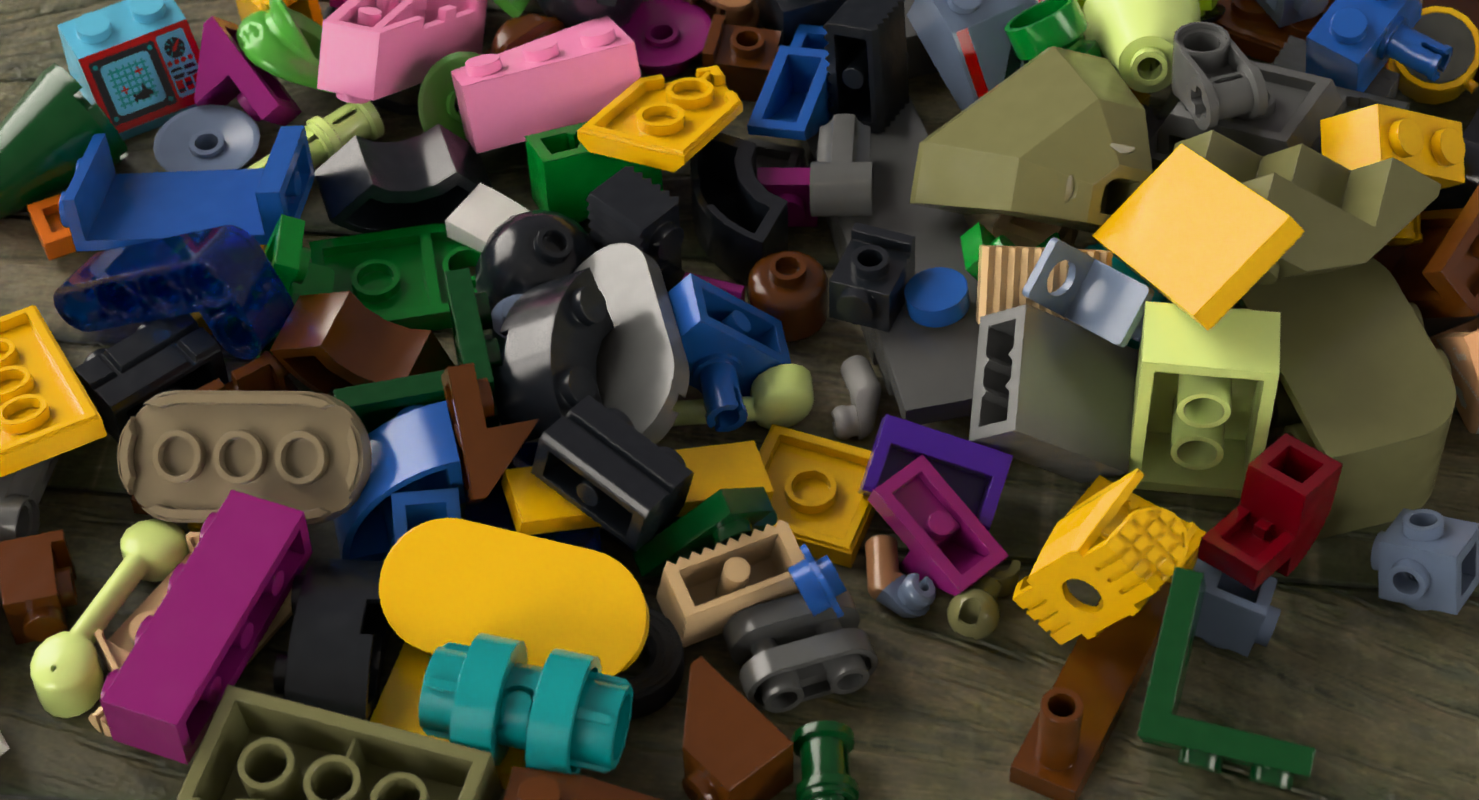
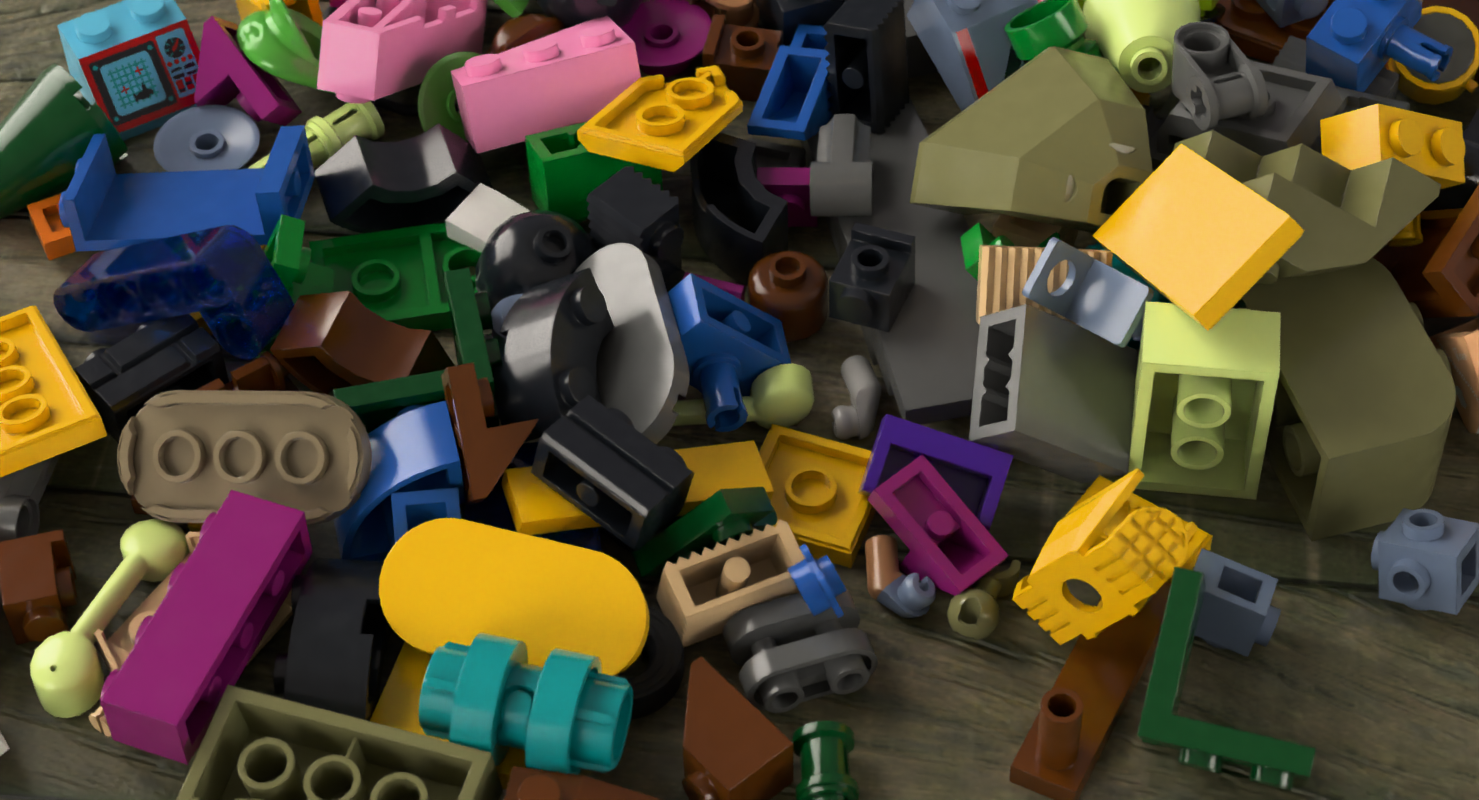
blue tile [904,267,970,327] -> none
dark red brick [1197,433,1343,591] -> none

